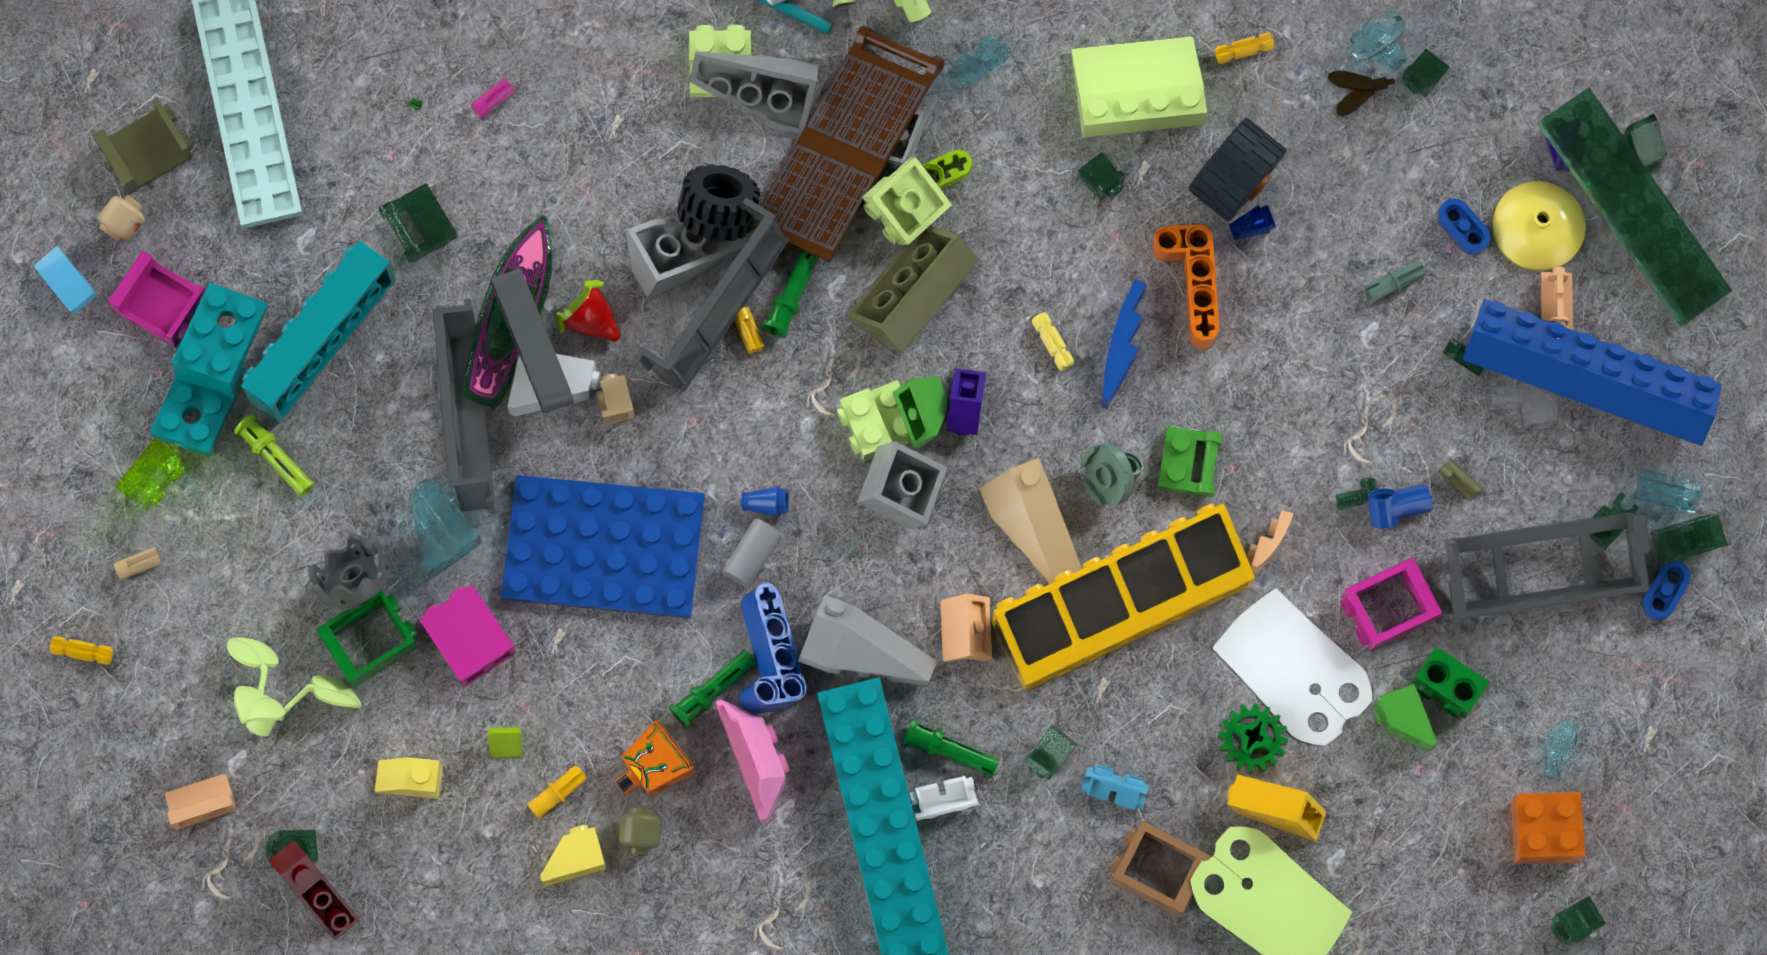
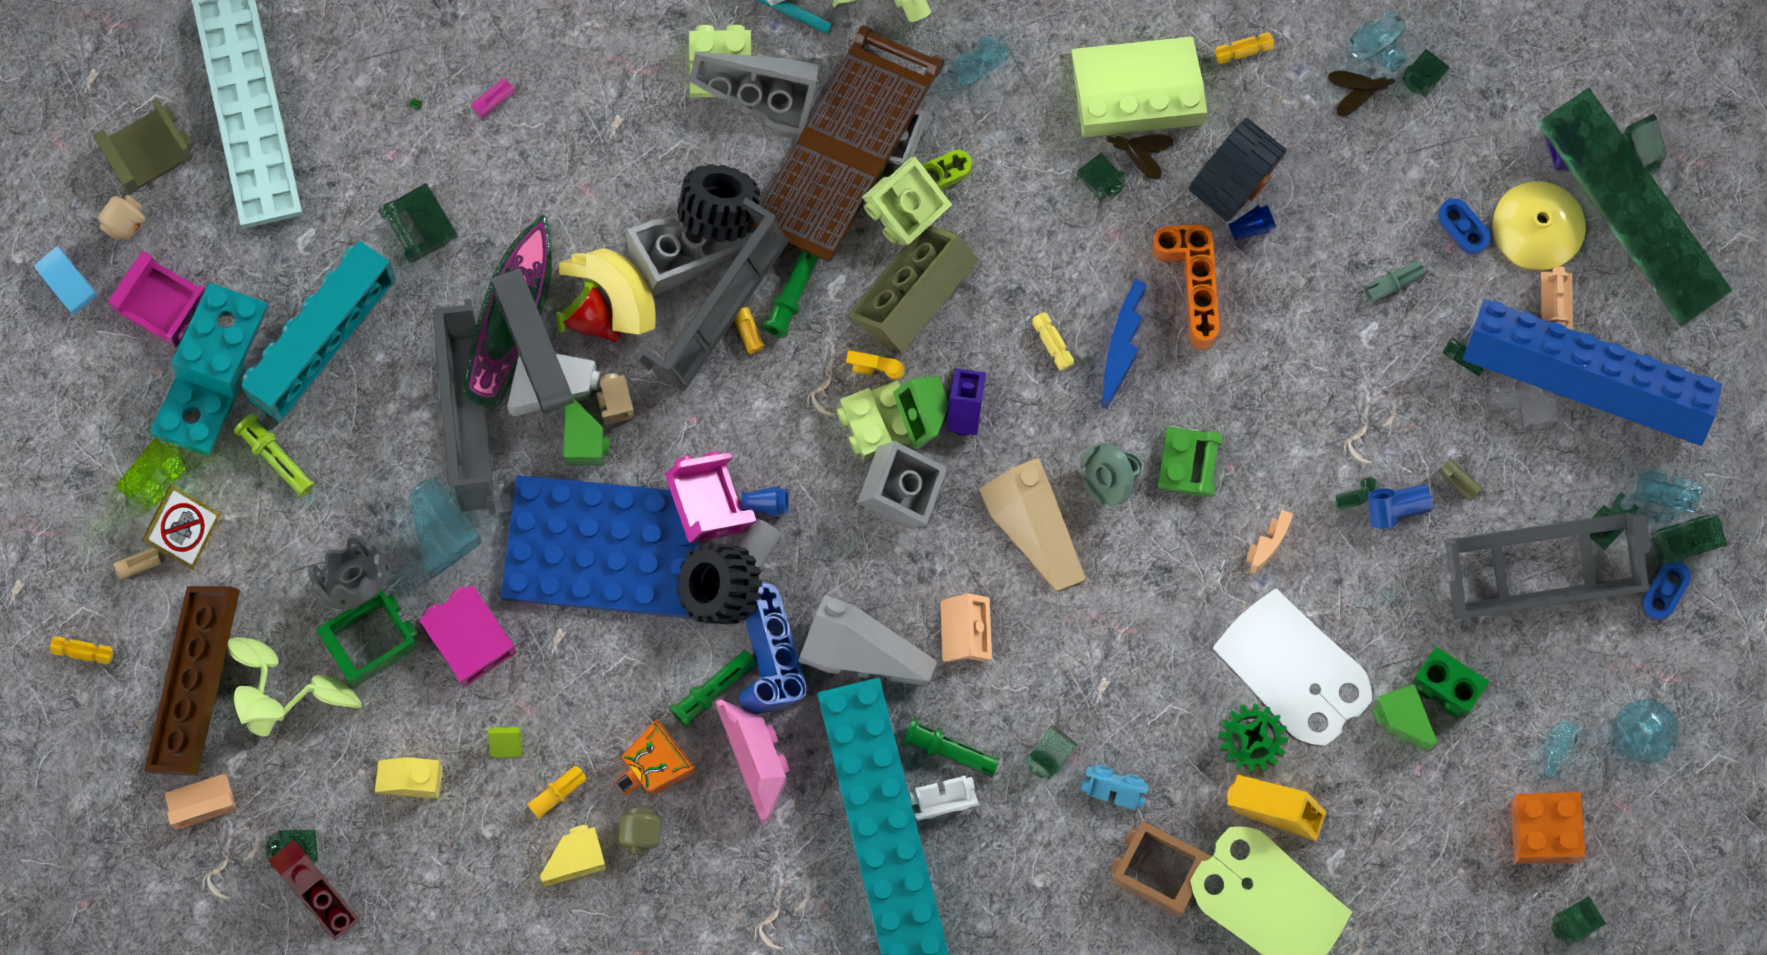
window [992,503,1255,692] -> none
dark pink window [1341,557,1442,652] -> none
none -> piece [141,484,221,570]
none -> reddish brown plate [144,586,240,776]
none -> light yellow arch [559,248,656,335]
none -> bright green slope [564,398,610,466]
none -> panel [665,451,756,543]
none -> black tyre [677,543,762,625]
none -> yellow plate [846,350,905,380]
none -> dark brown piece [1106,134,1173,180]
none -> clear light blue tile [1613,699,1678,764]

